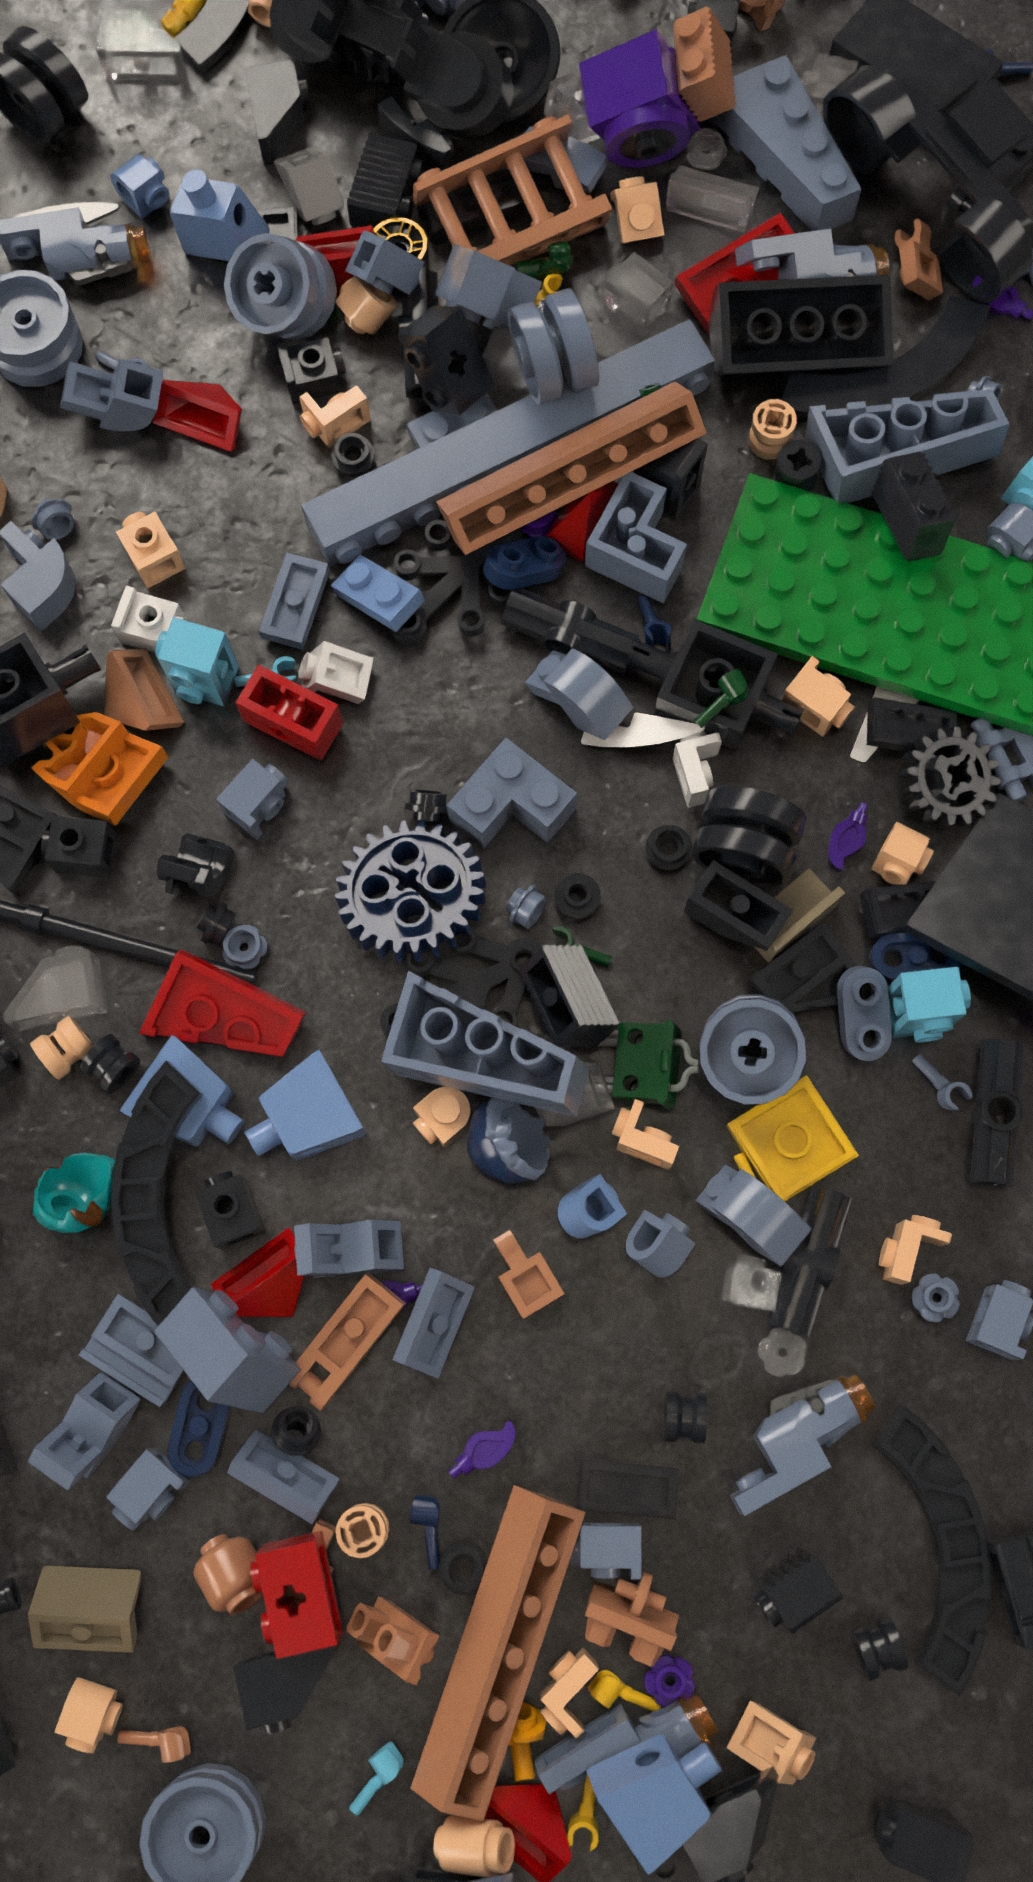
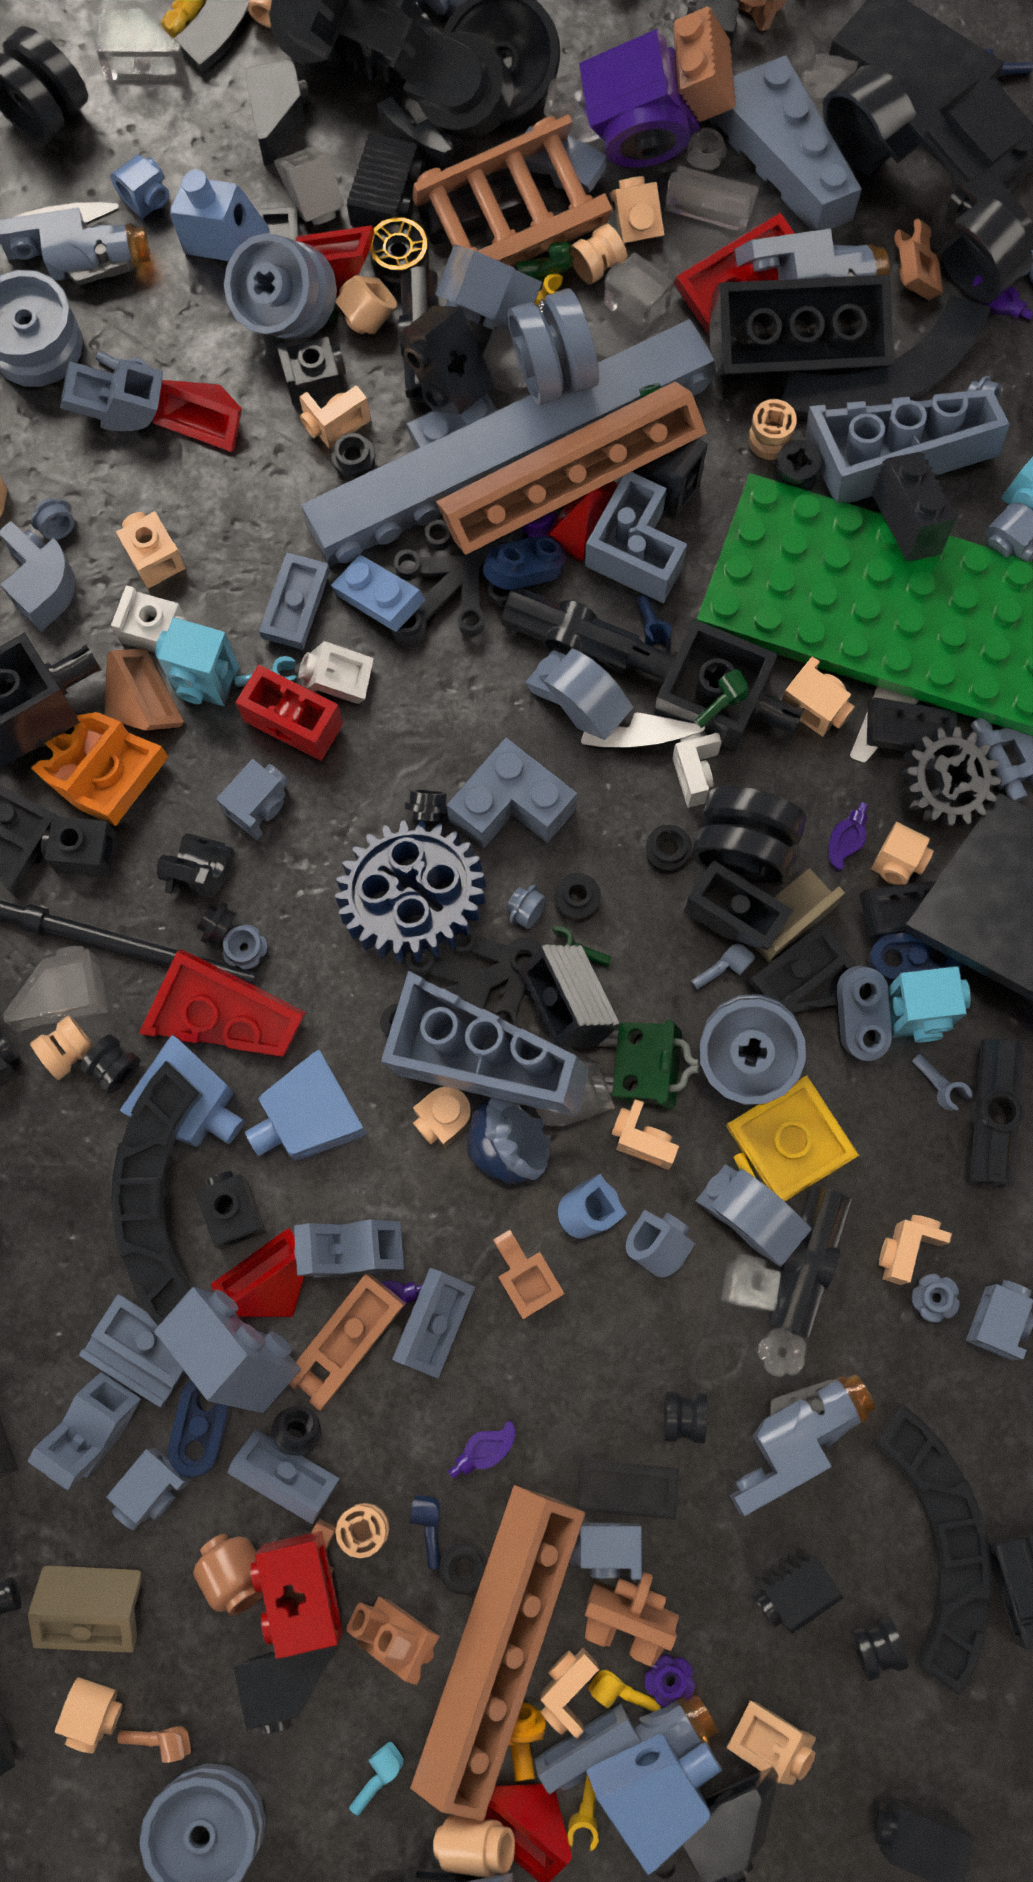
teal hair [33,1153,115,1233] -> none
sand blue brick [345,230,424,295] -> none
none -> light nougat wheel [570,224,627,285]
none -> sand blue hand [691,944,755,990]

